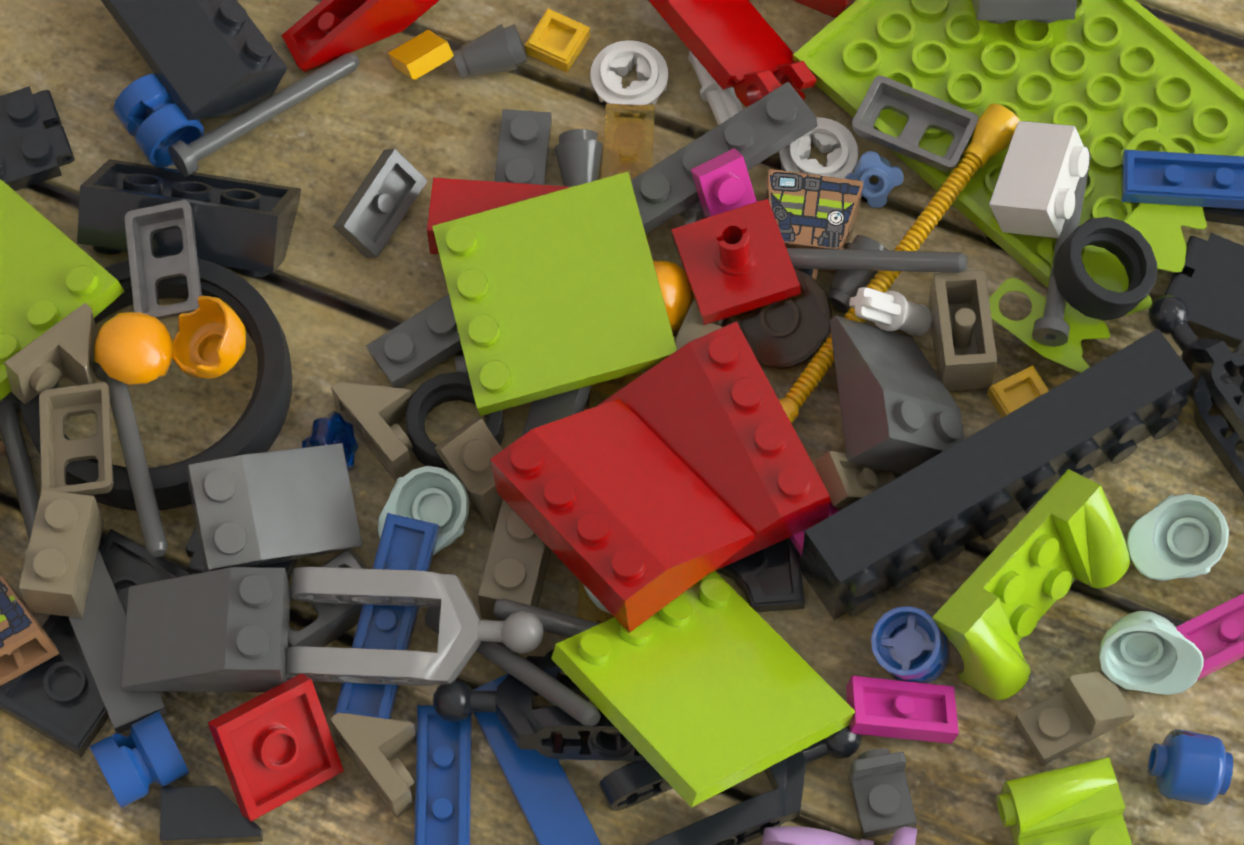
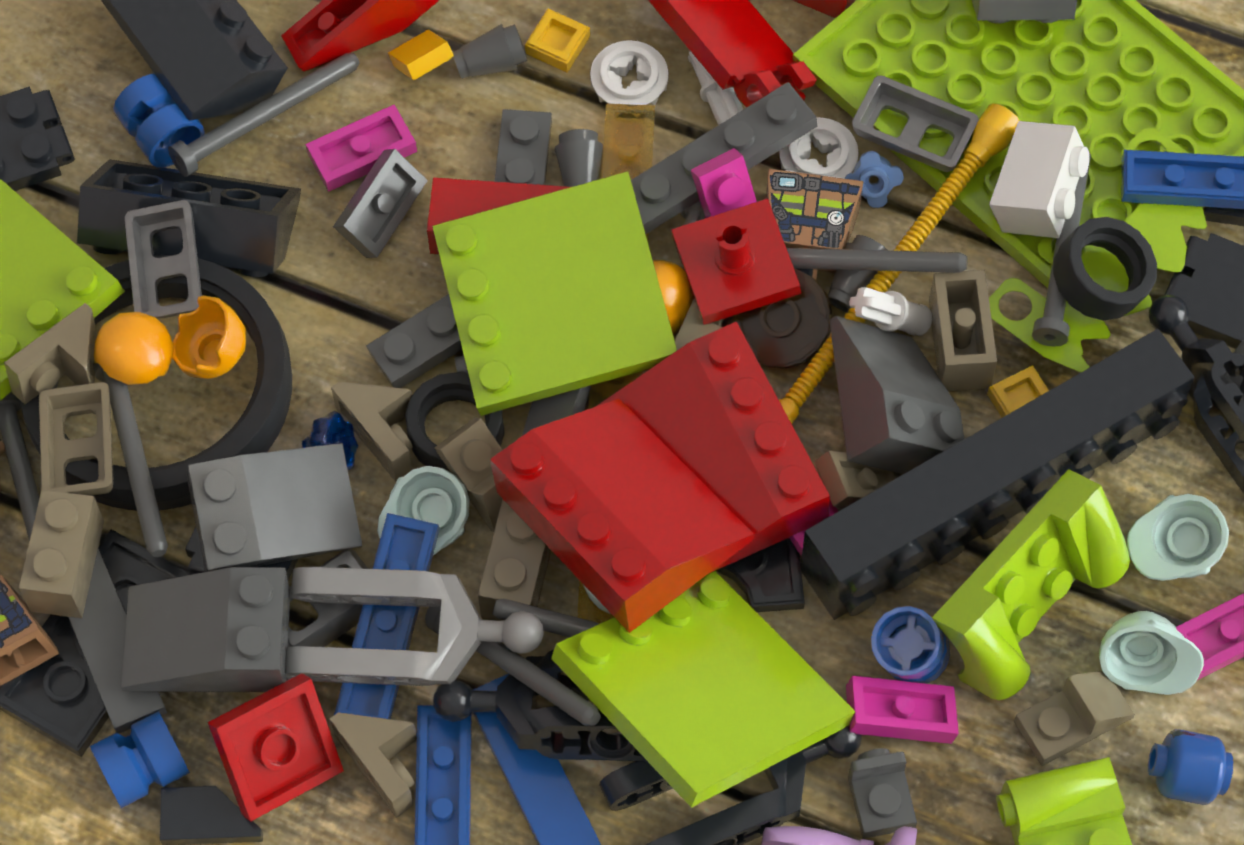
none -> dark pink plate [305,104,417,192]

